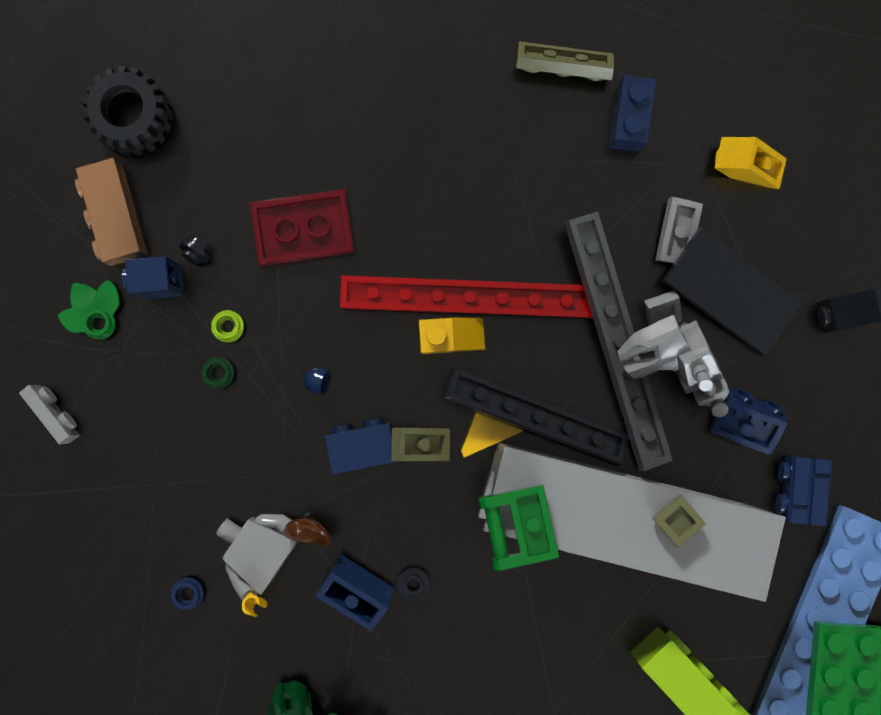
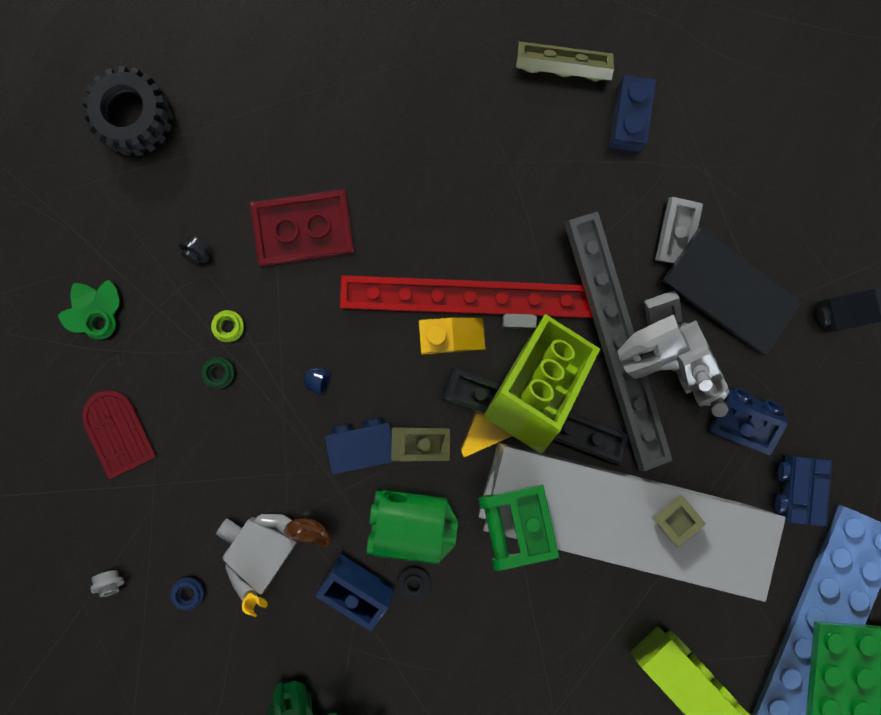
light grey plate [19,385,80,444] -> none
medium nougat brick [75,158,148,266] -> none
dark blue brick [121,256,184,300] -> none
yellow slope [714,137,787,189] -> none
none -> dark red window [82,390,157,479]
none -> light grey plate [90,570,124,597]
none -> green cylinder [367,490,458,564]
none -> lime brick [483,314,600,454]
none -> light grey tile [502,314,537,330]

